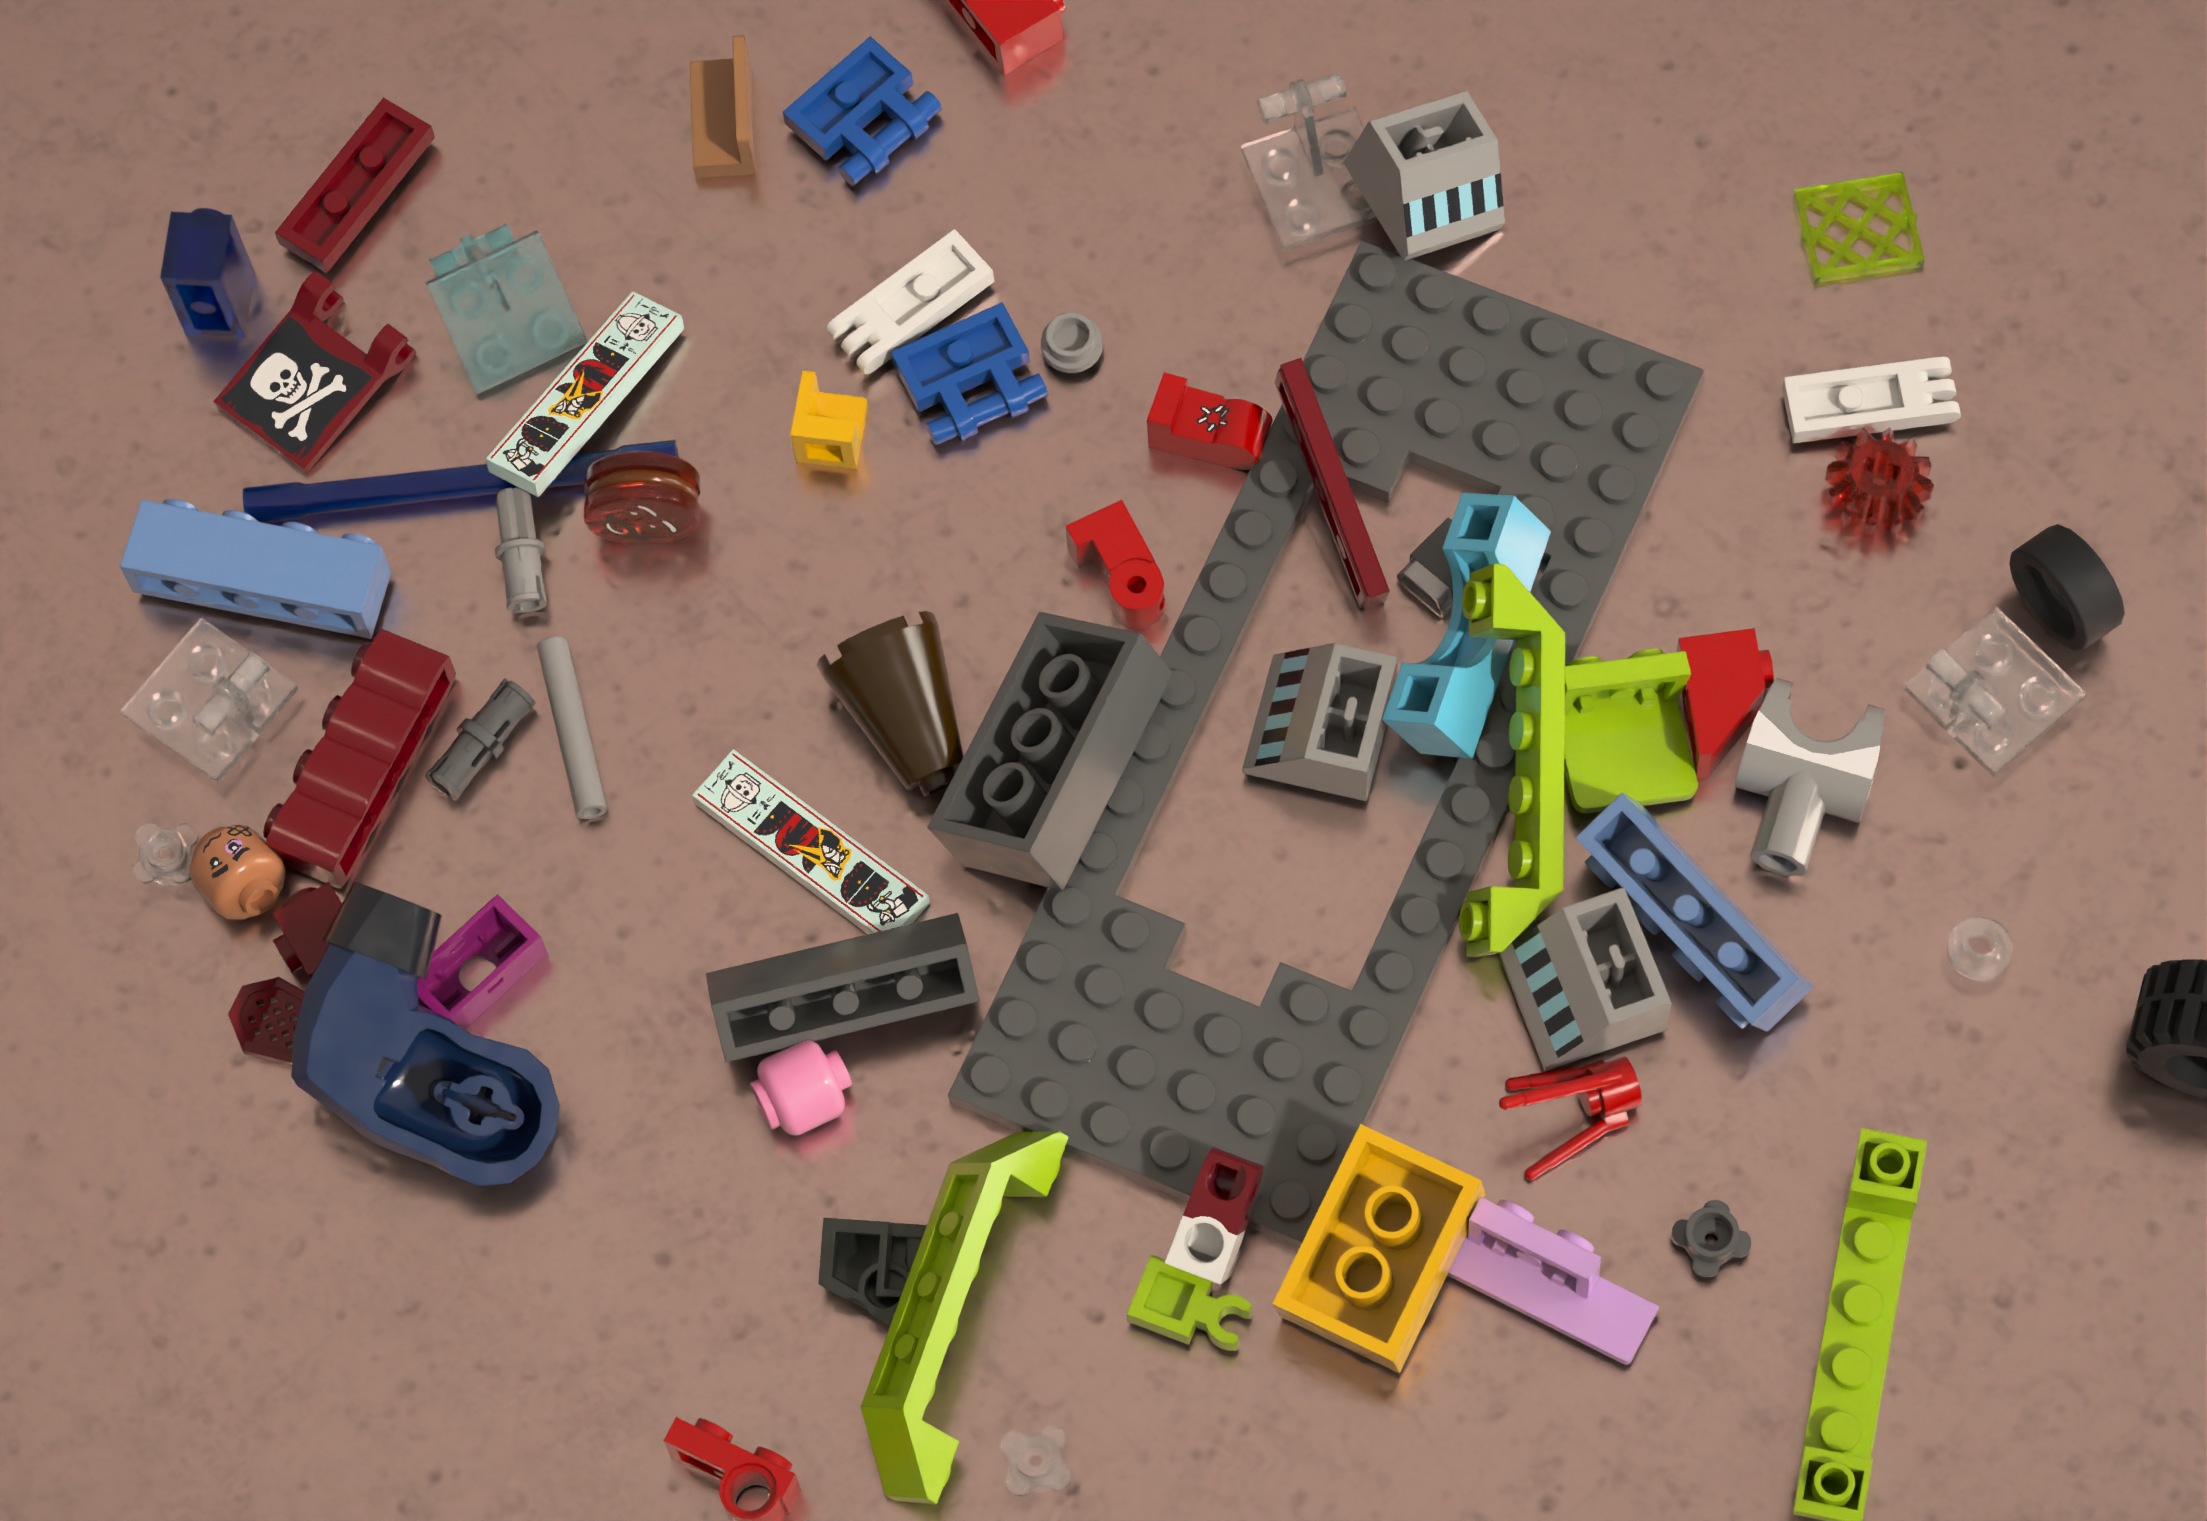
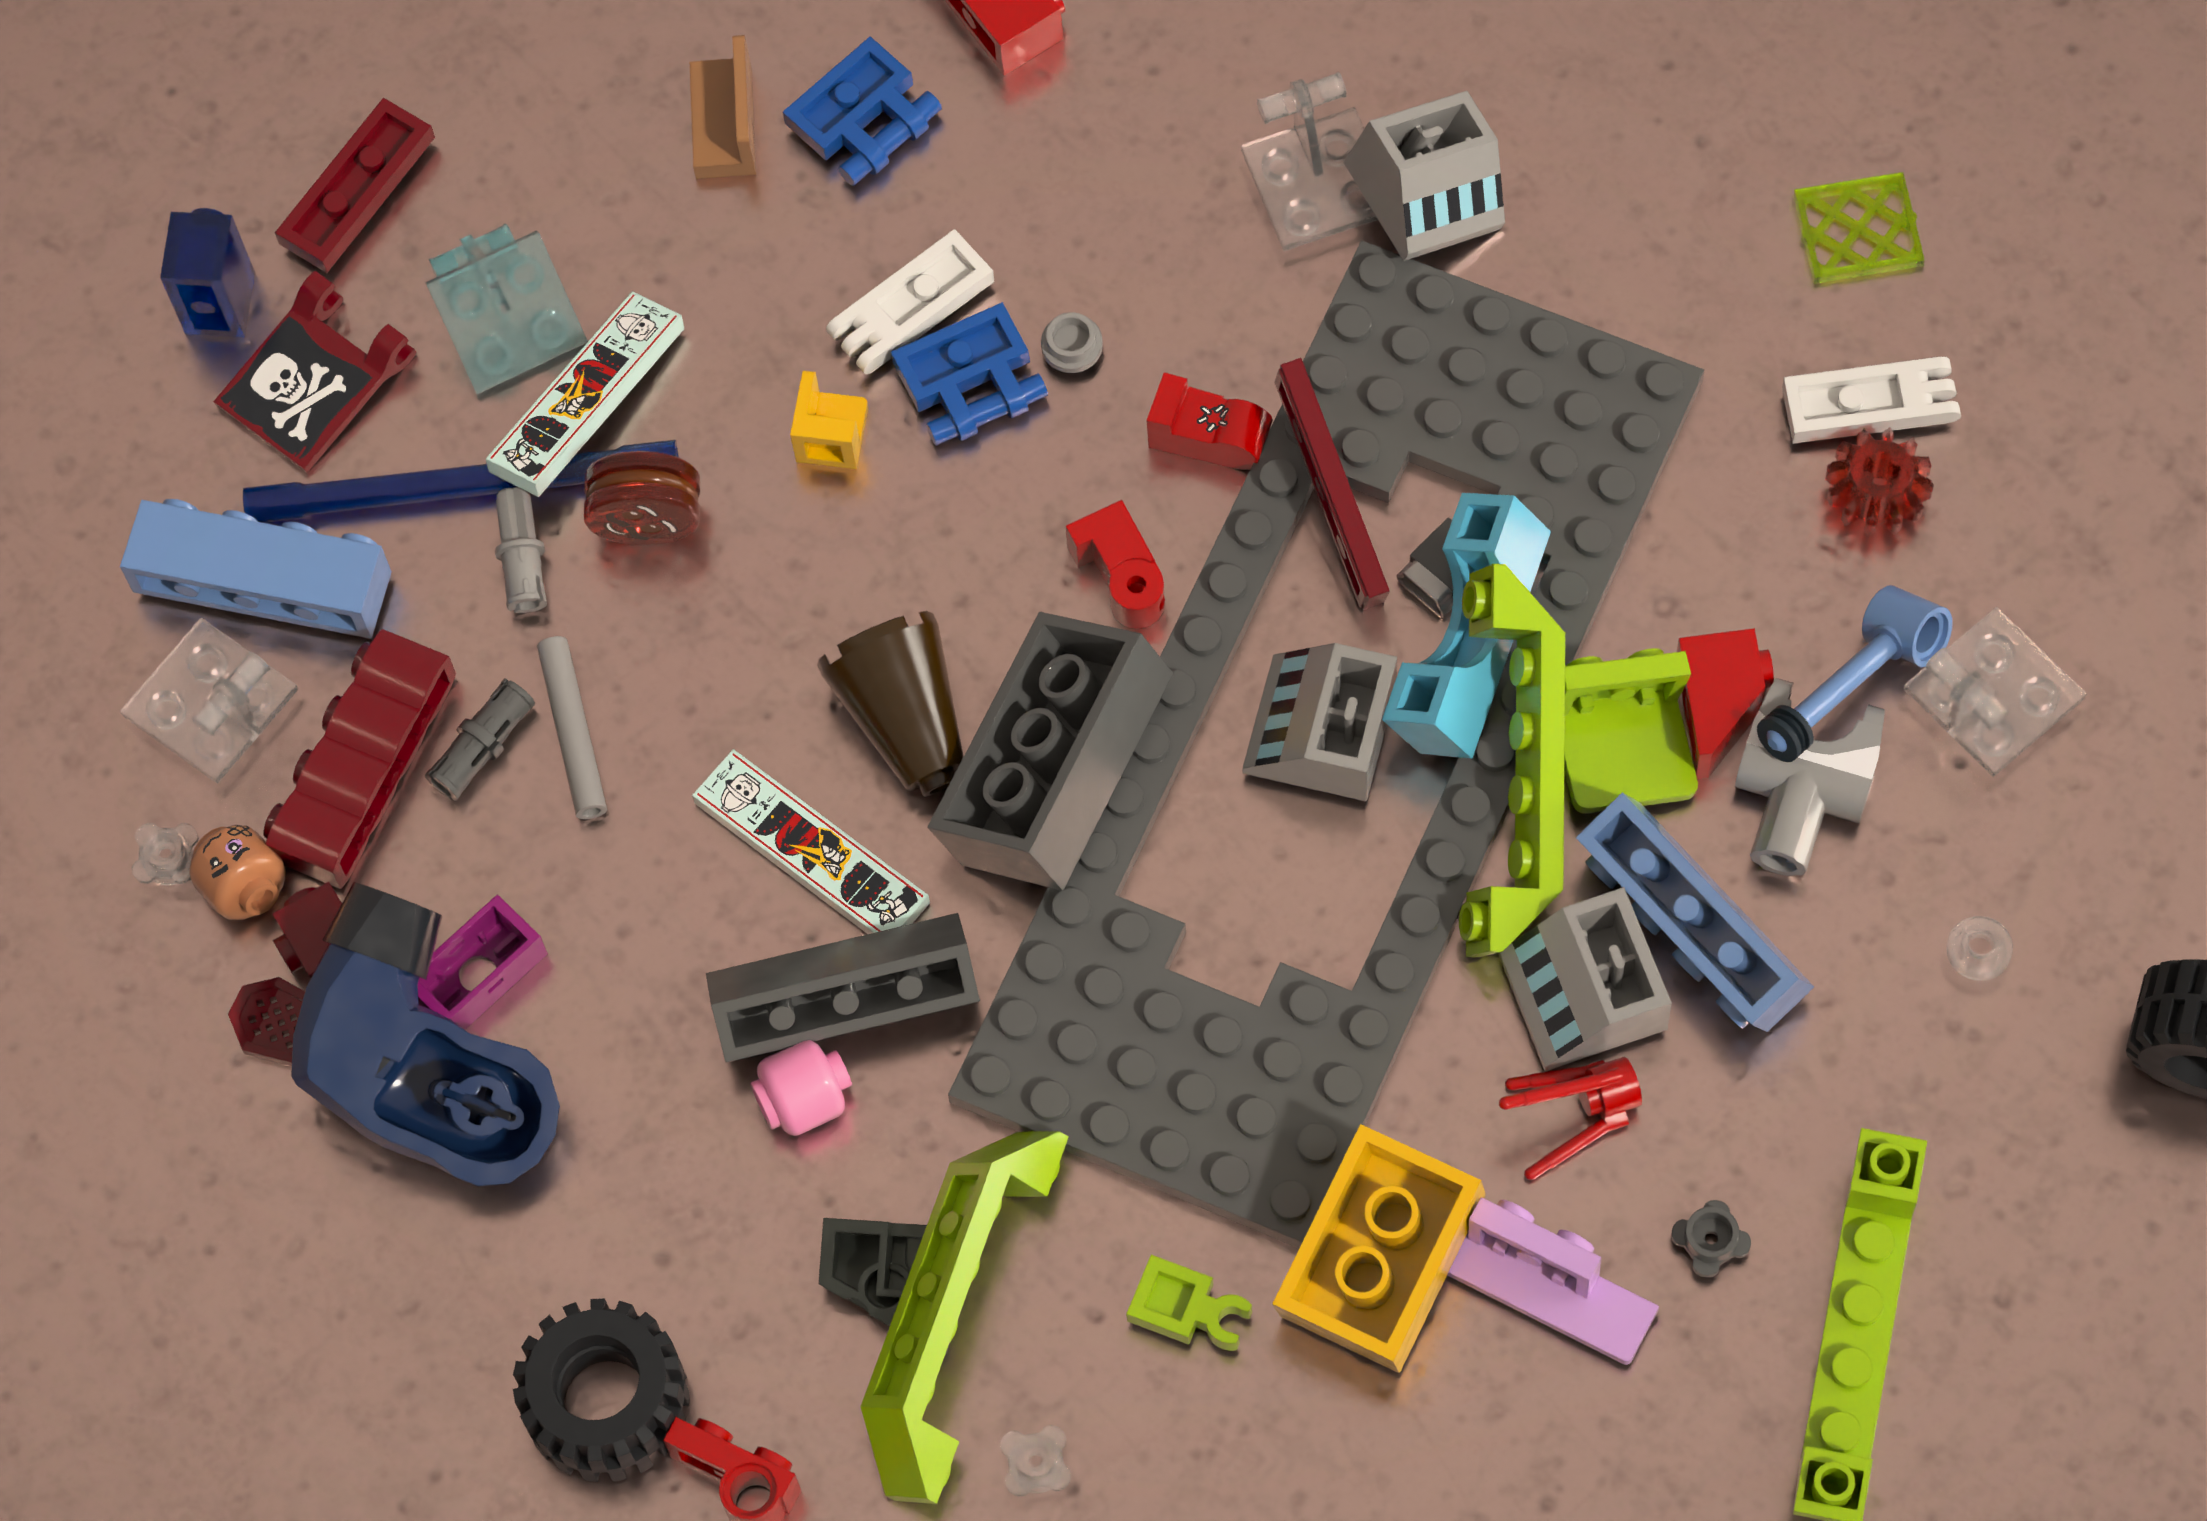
leg [1165,1147,1264,1284] -> none
black tyre [2009,524,2125,651] -> none
none -> black tyre [513,1298,689,1482]
none -> medium blue piece [1757,585,1953,762]

